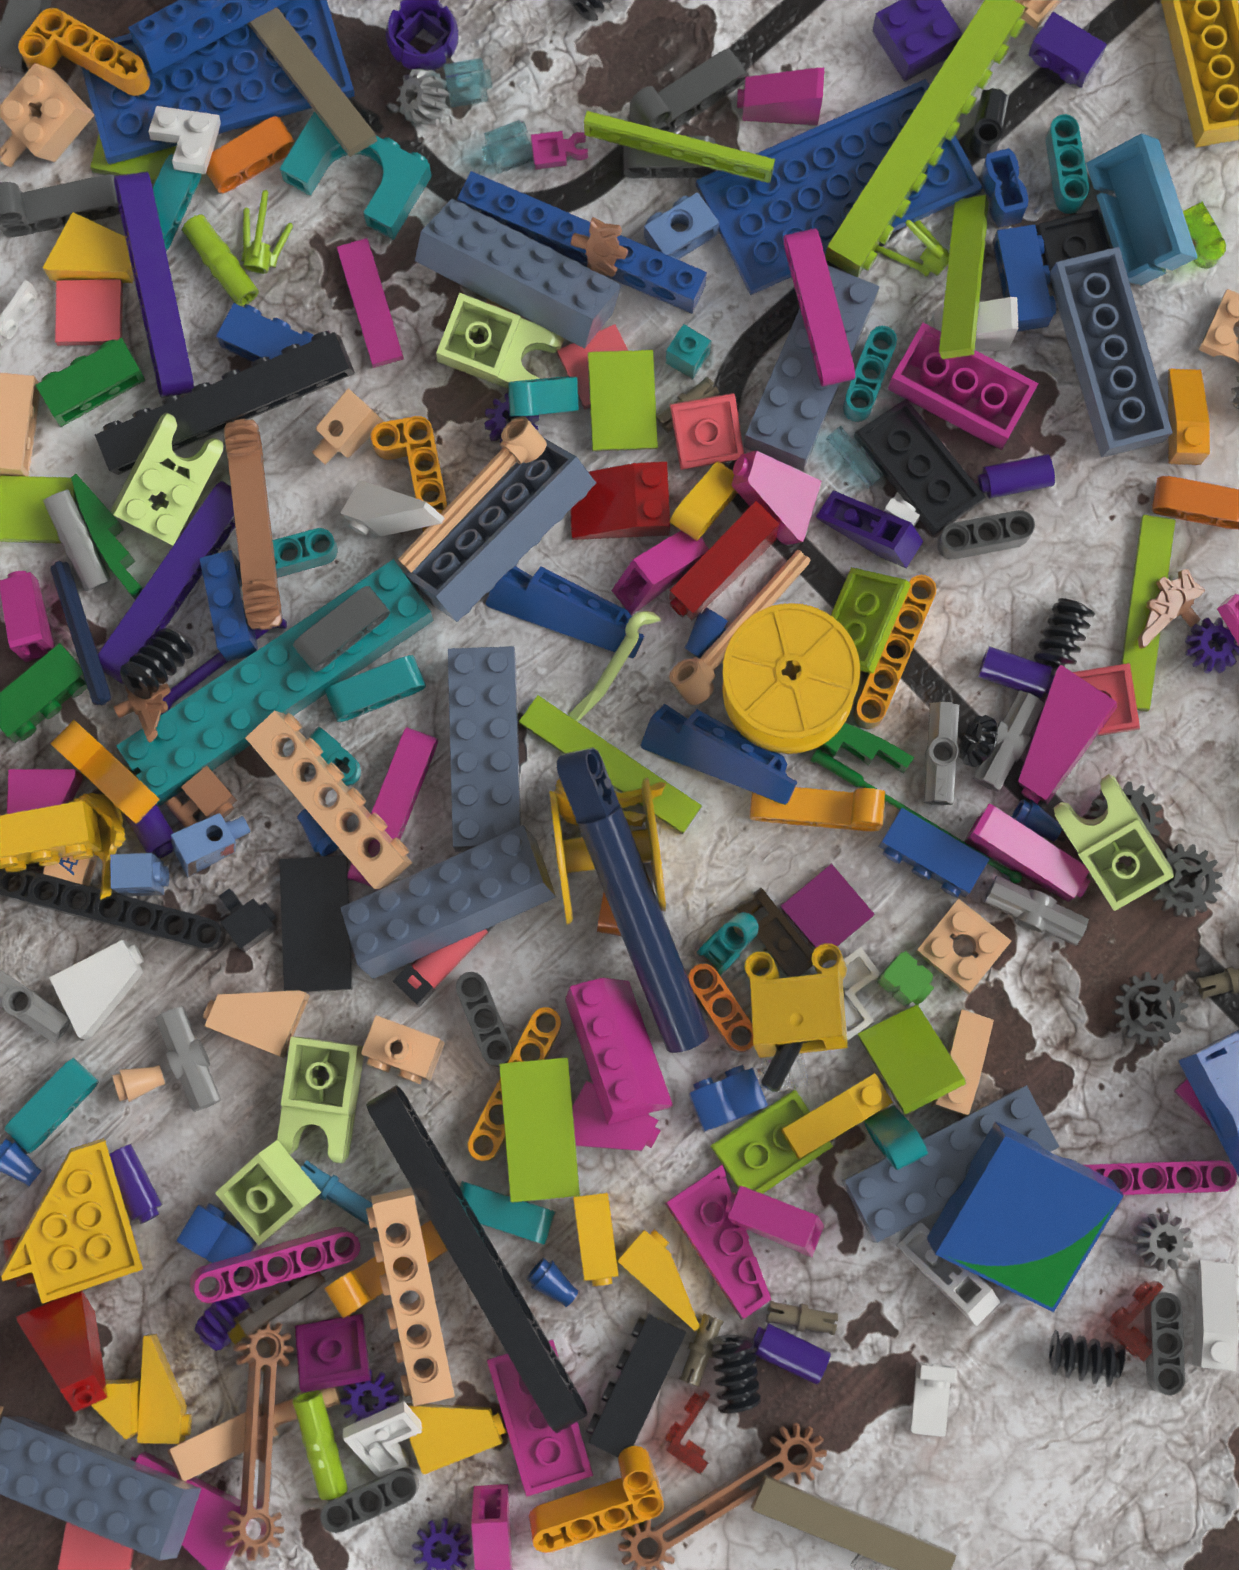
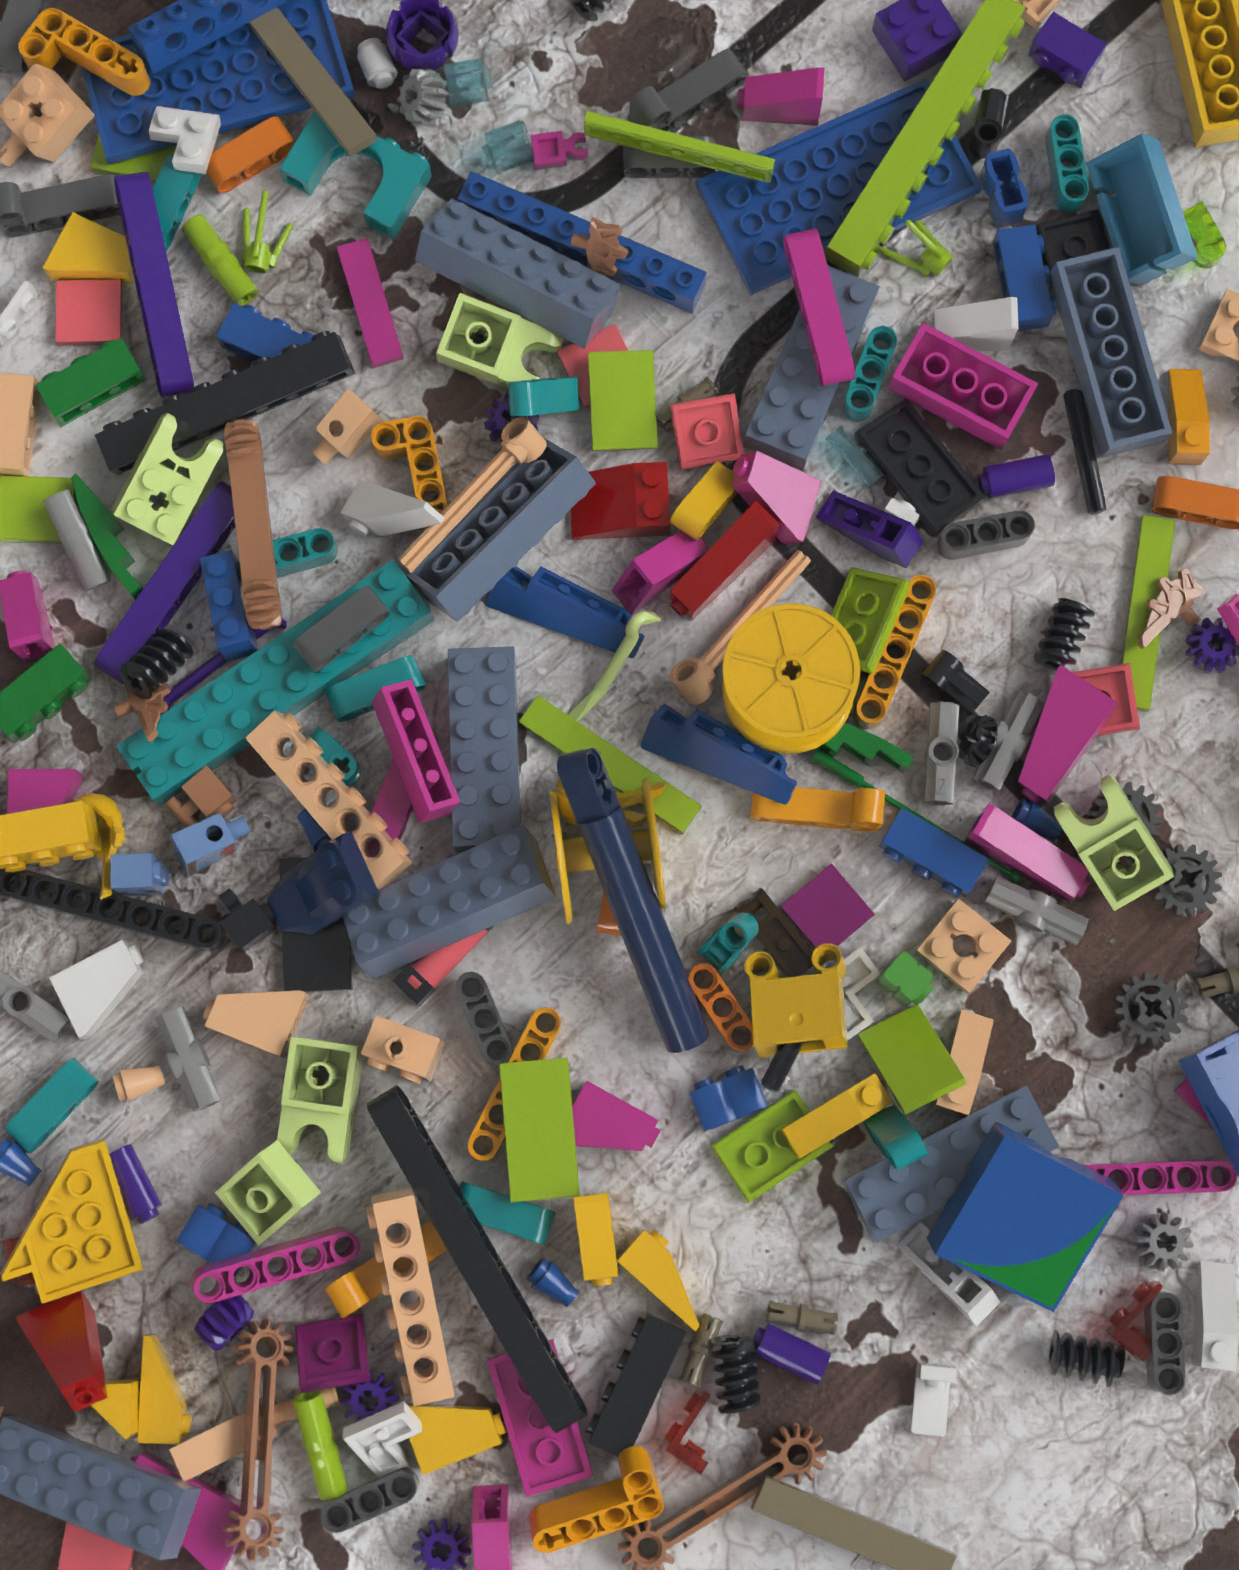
light nougat brick [42,853,98,886] -> none
dark blue axle [50,561,111,706] -> none
light orange beam [50,720,160,824] -> none
dark purple brick [121,804,174,859] -> none
dark brown plate [227,1271,326,1345] -> none
dark azure pin [301,1160,378,1232] -> none
dark pink slope [565,977,673,1125] -> none
medium blue brick [644,192,719,260] -> none
dark pink wing [665,1165,771,1320] -> none
teal brick [666,324,711,379] -> none
blue cone [684,607,728,658] -> none
dark pink slope [726,1185,824,1258] -> none
lime tile [939,195,989,359] -> none
dark purple brick [978,646,1055,698] -> none
none -> dark blue slope [267,832,380,935]
none -> white brick [357,38,397,89]
none -> dark pink brick [372,679,460,824]
none -> black piece [920,650,990,715]
none -> black axle [1063,389,1107,515]

